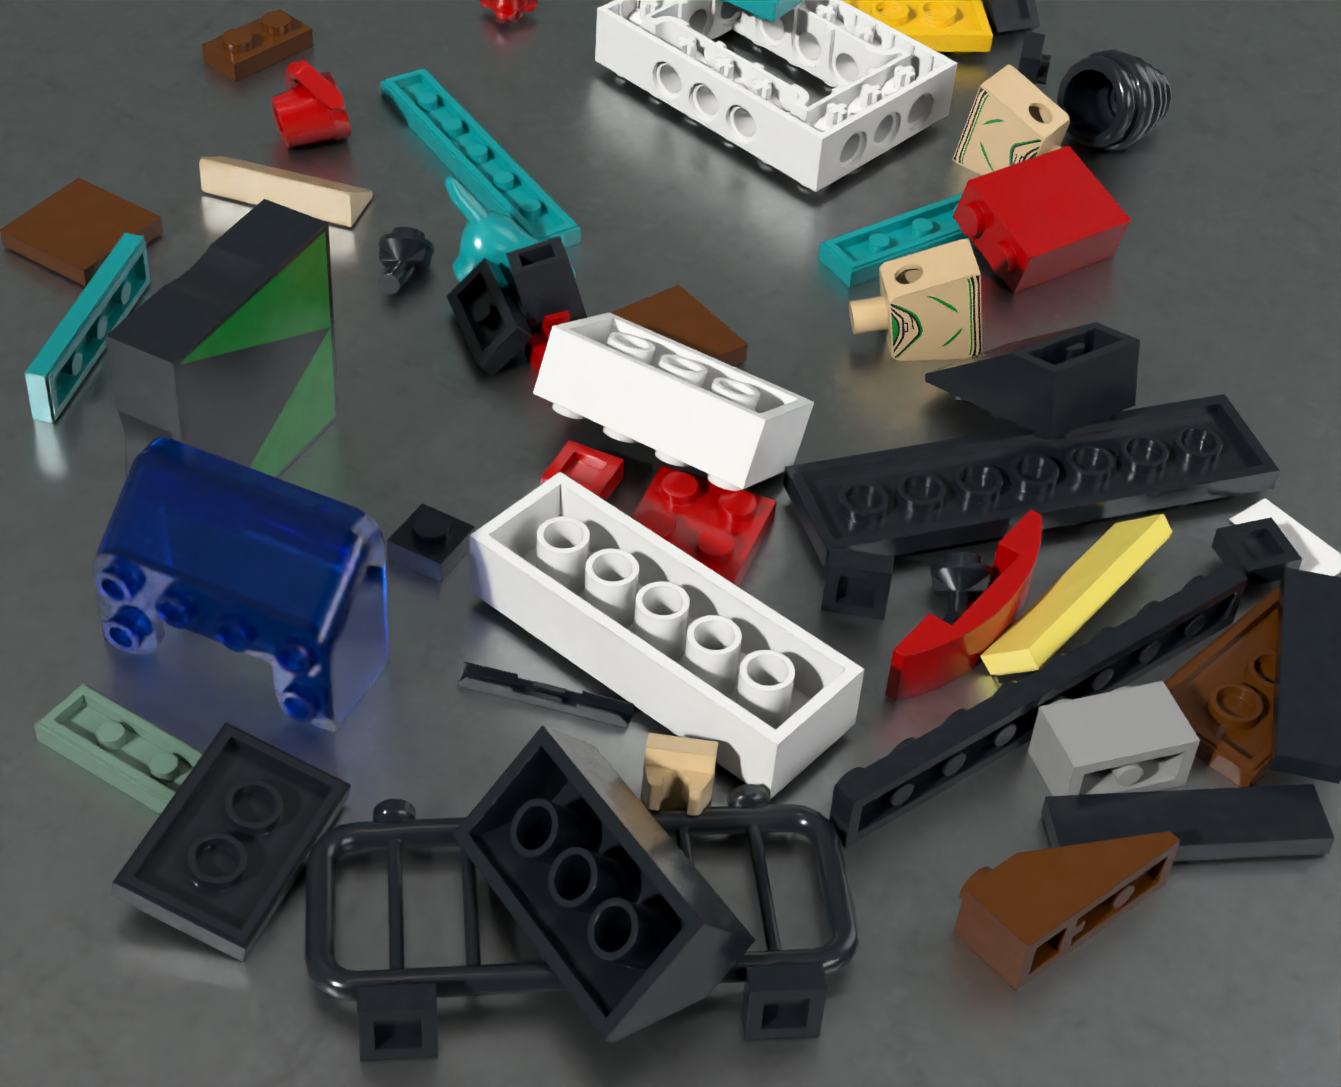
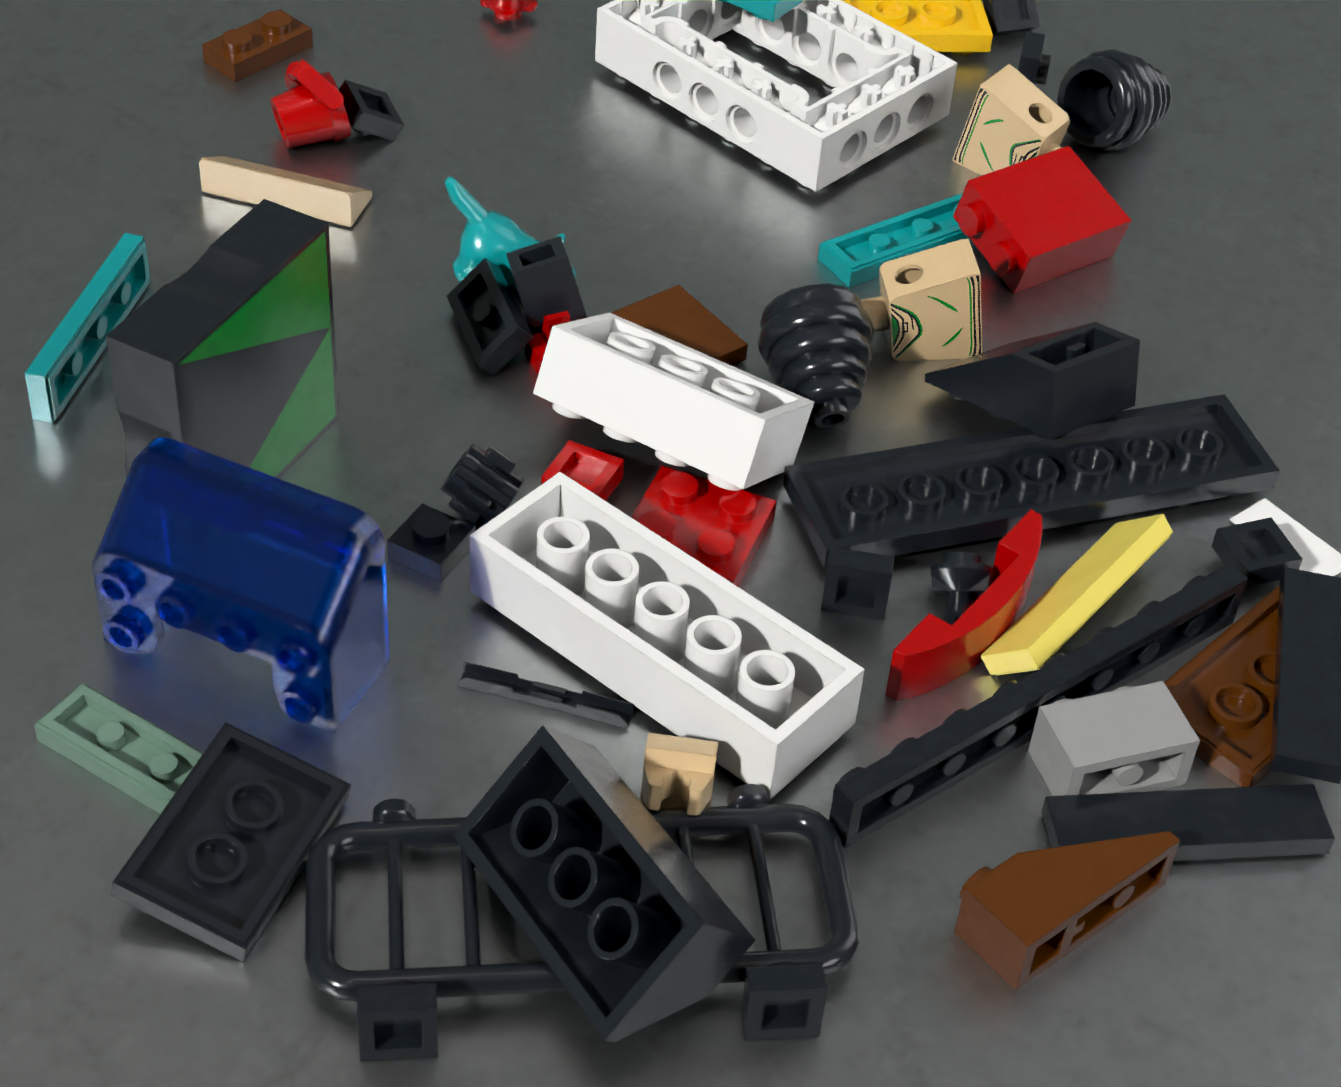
reddish brown tile [0,178,163,286] -> none
black plate [379,227,435,295] -> none
teal tile [380,68,581,248] -> none
none -> black plate [339,80,404,141]
none -> black gear [441,443,524,524]
none -> black piece [758,283,874,428]

